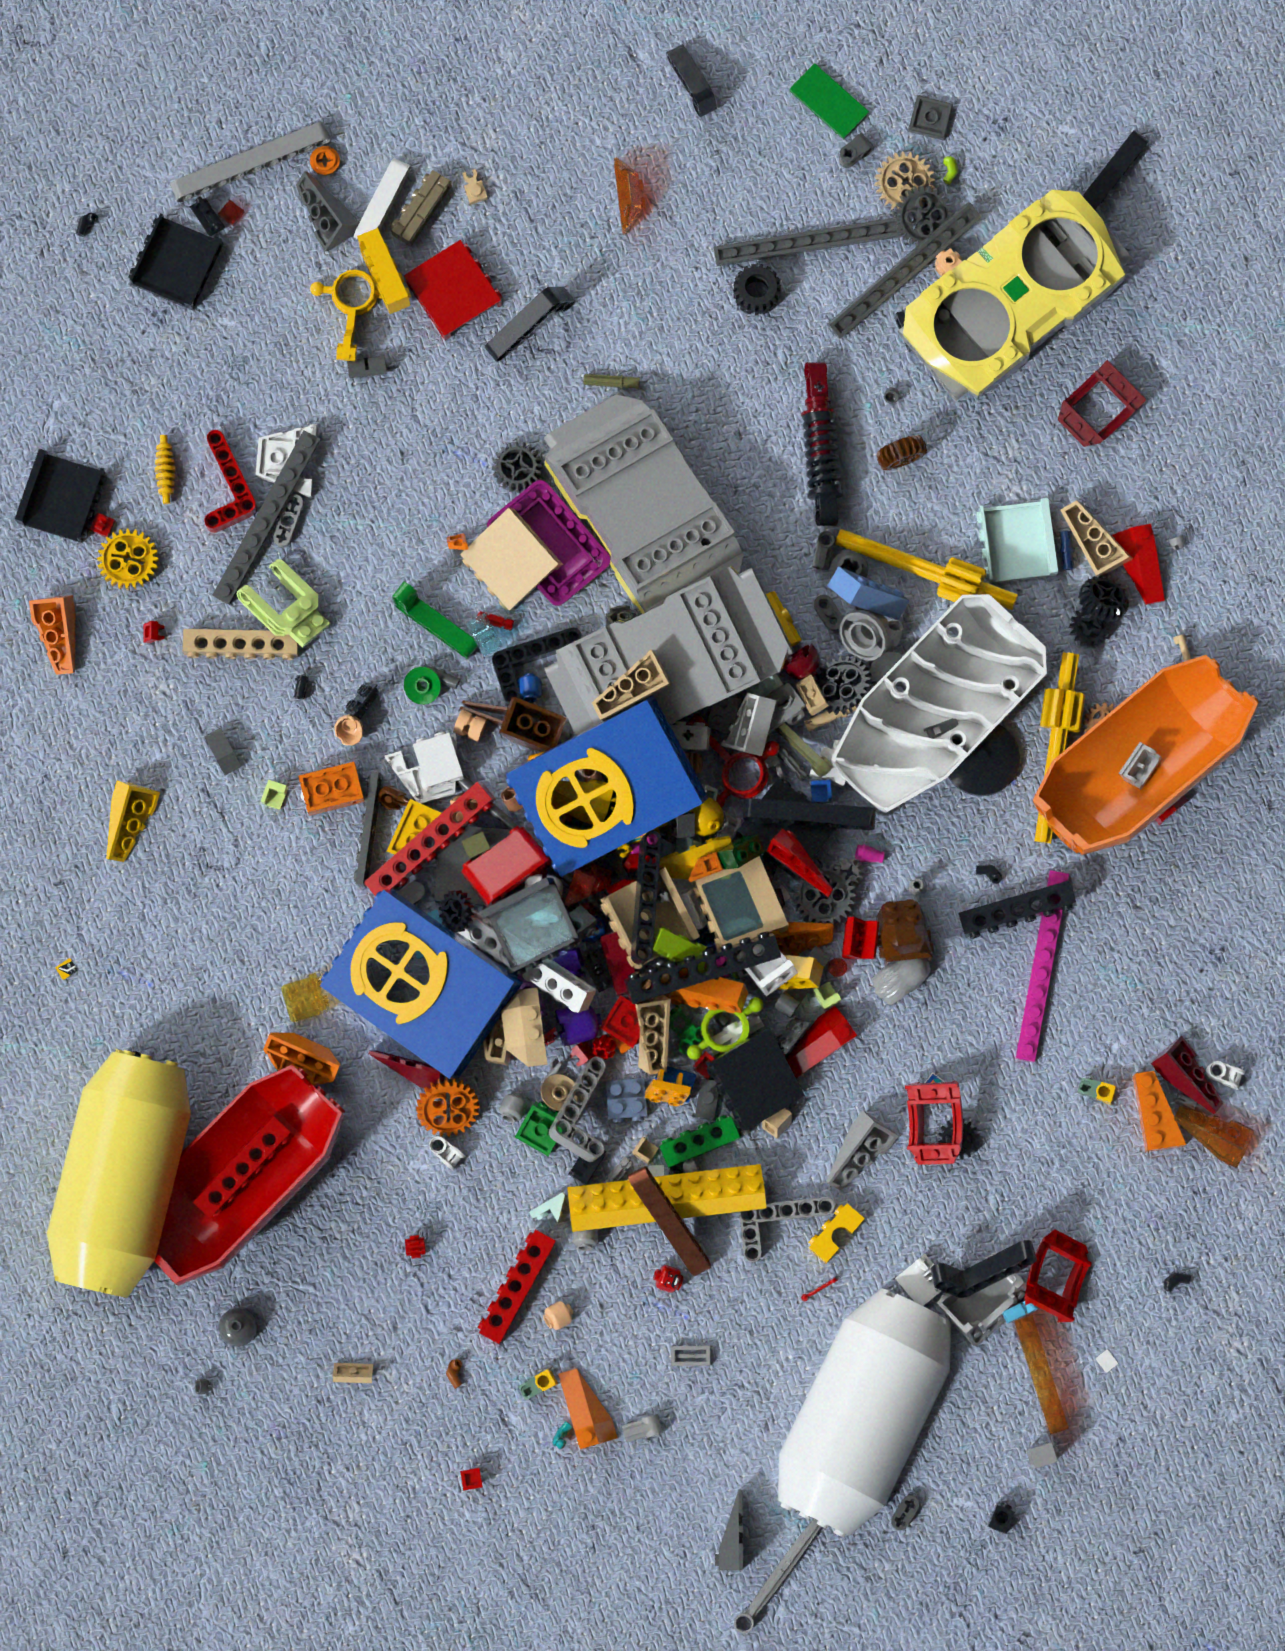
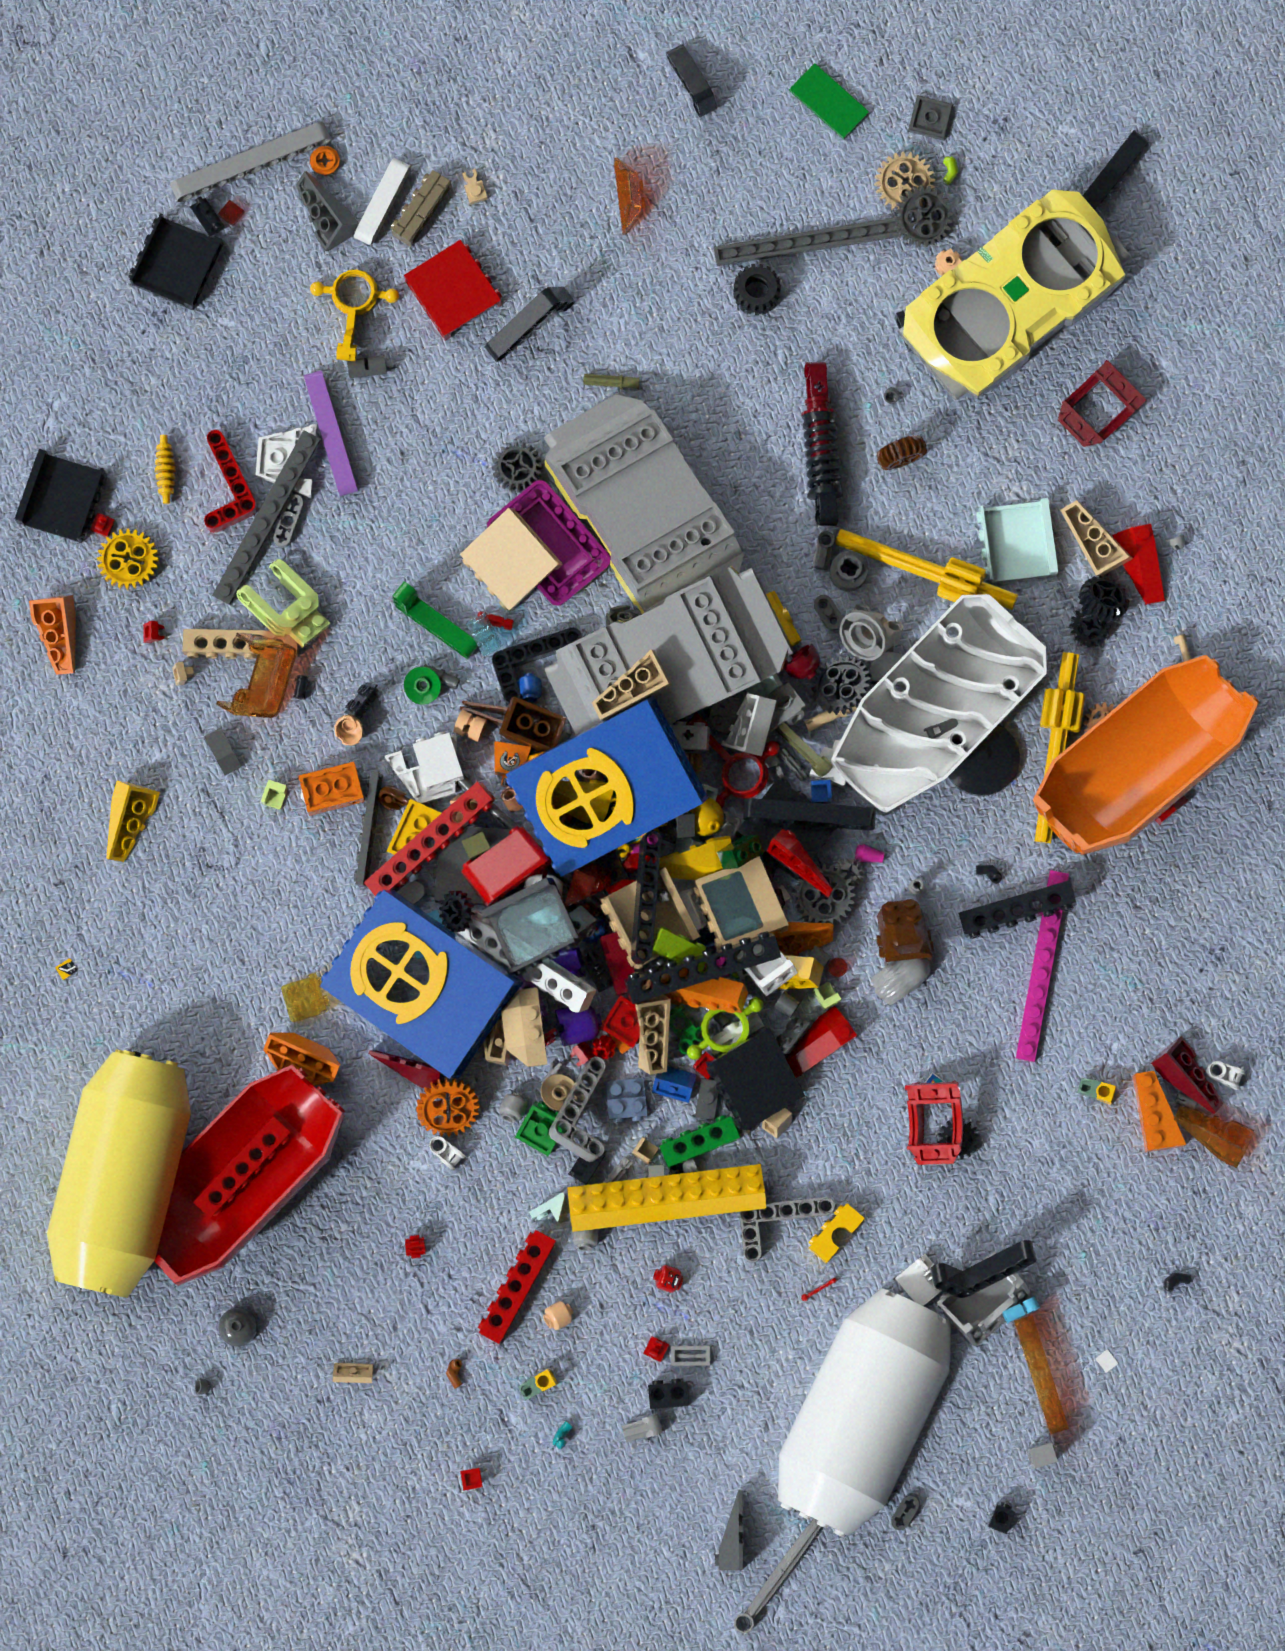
black arm [75,213,98,237] -> none
yellow wedge [357,228,412,314] -> none
orange tile [446,533,468,550] -> none
orange wedge [558,1368,618,1450] -> none
copper beam [628,1166,712,1277] -> none
light orange plate [645,1069,691,1106] -> none
orange tile [688,852,723,882] -> none
tan plate [795,675,829,716] -> none
light grey wedge [826,1110,898,1190] -> none
dark grey plate [827,202,981,339] -> none
medium blue wedge [827,566,910,620] -> none
dark grey piece [839,133,874,168] -> none
red bracket [842,917,879,959] -> none
red wedge [1024,1229,1092,1322] -> none
dark blue pin [1060,531,1075,570] -> none
light grey hinge [1119,742,1162,789] -> none
none -> tan tile [172,662,194,686]
none -> clear orange windscreen [216,632,297,718]
none -> medium lavender beam [303,370,358,496]
none -> orange torso [494,741,531,788]
none -> red tile [643,1336,669,1362]
none -> black brick [648,1378,689,1409]

